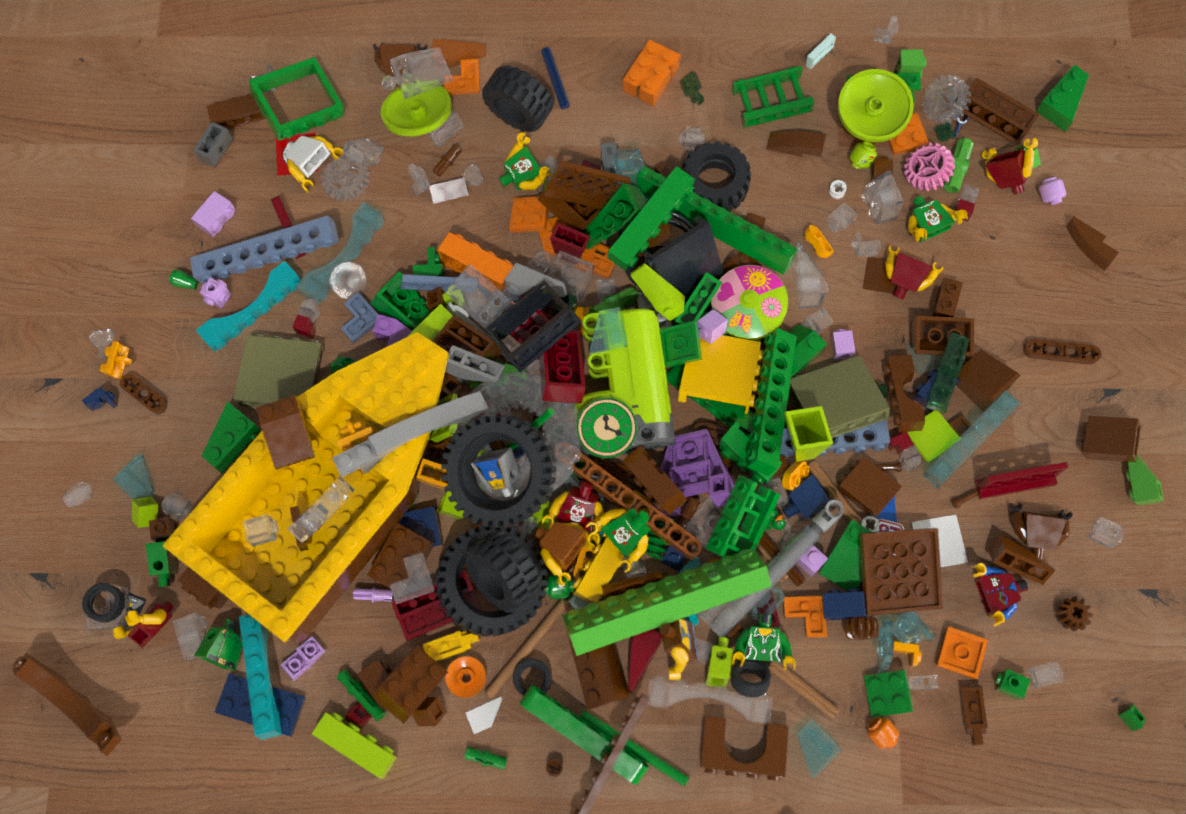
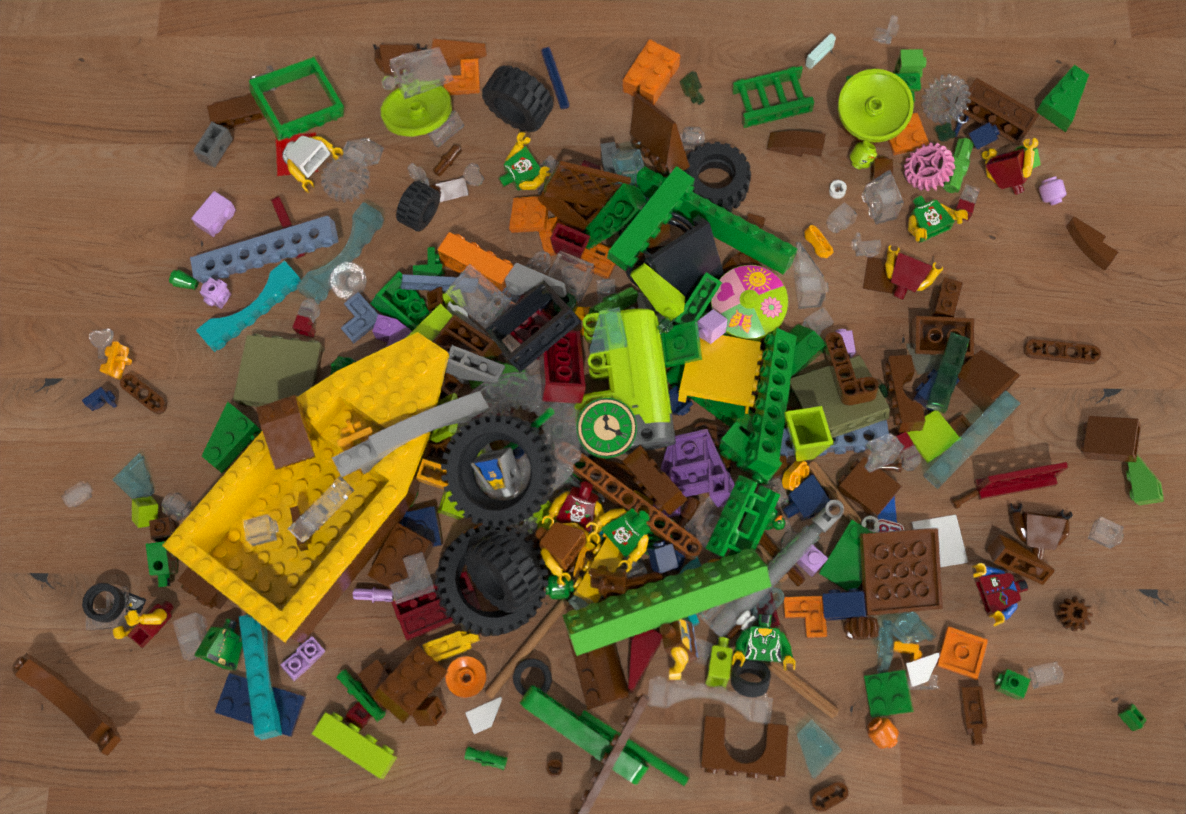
none -> black tyre [396,180,440,232]
none -> reddish brown hips [588,565,627,596]
none -> reddish brown slope [630,94,690,176]
none -> brick [647,540,678,573]
none -> clear green plate [657,316,675,334]
none -> dark blue bracket [669,385,693,416]
none -> white bush [736,610,756,630]
none -> reddish brown beam [810,782,849,812]
none -> reddish brown beam [825,332,878,406]
none -> clear bracket [865,433,904,472]
none -> white sticker [907,653,939,687]
none -> dark blue brick [969,123,1000,150]

